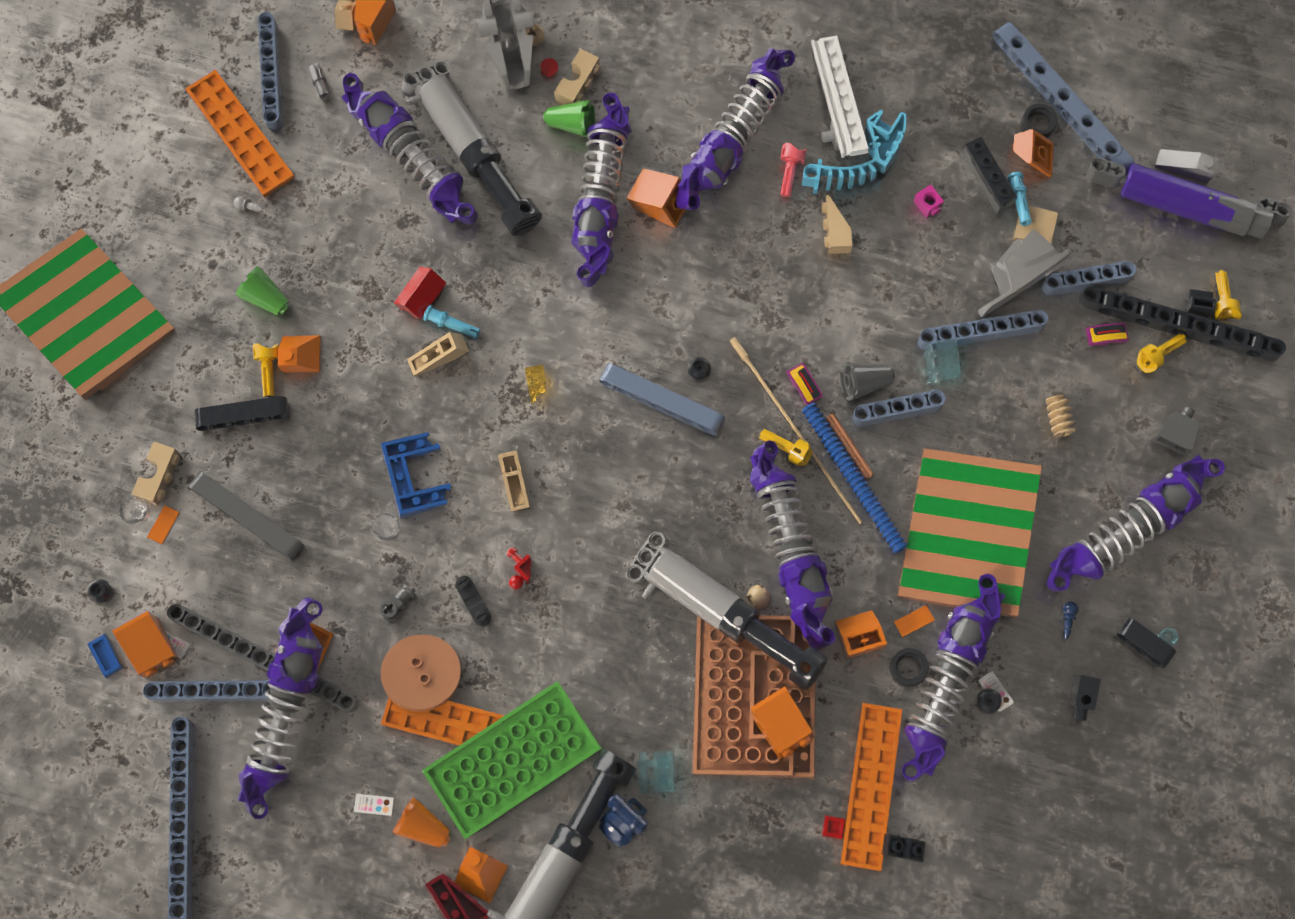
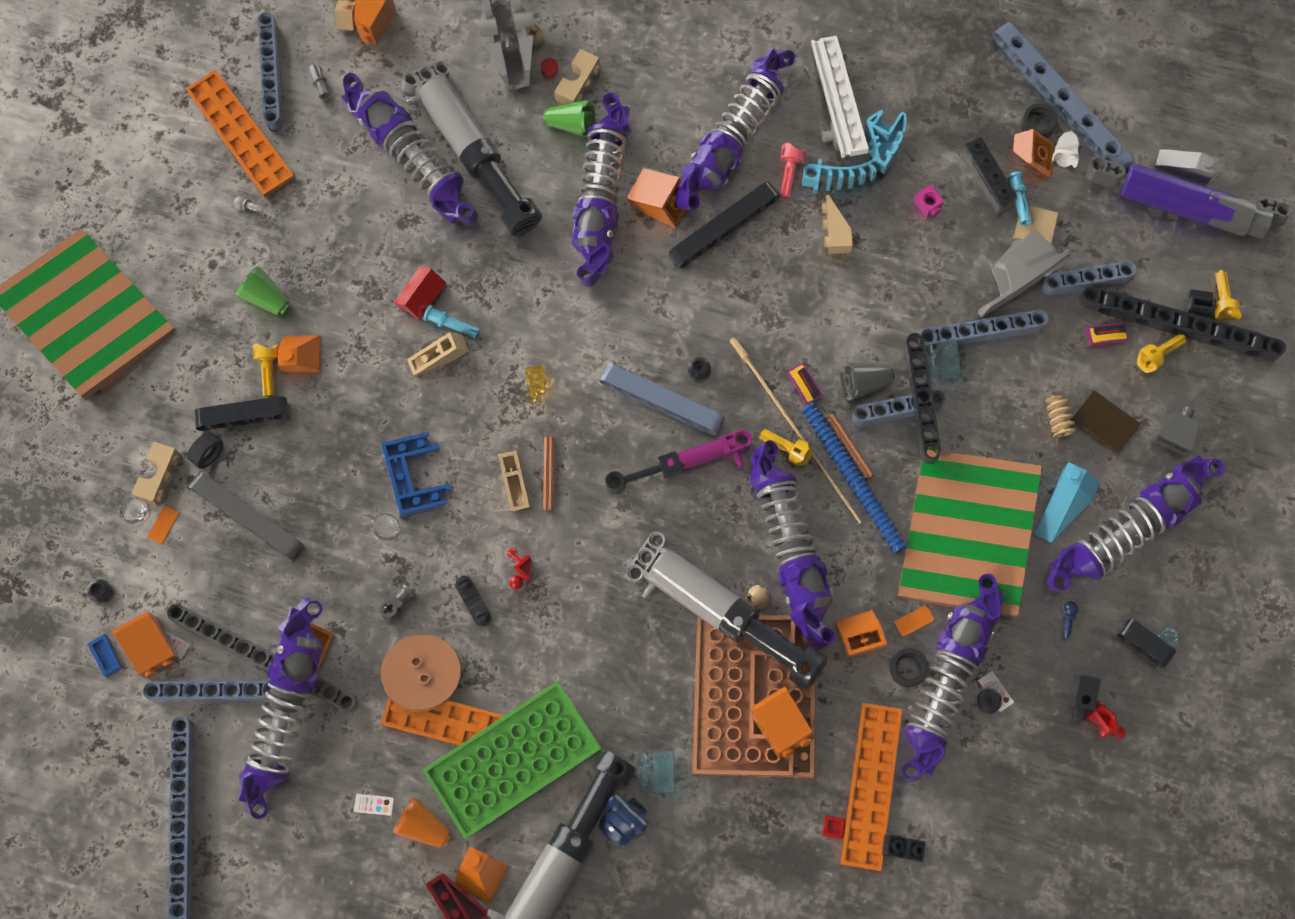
none -> black tyre [187,432,223,469]
none -> nougat axle [543,436,555,511]
none -> magenta piece [605,429,752,495]
none -> black beam [669,181,780,268]
none -> black beam [904,333,941,464]
none -> medium azure wedge [1033,462,1100,543]
none -> white piece [1052,131,1079,168]
none -> dark brown tile [1071,390,1141,454]
none -> red piece [1087,700,1126,739]

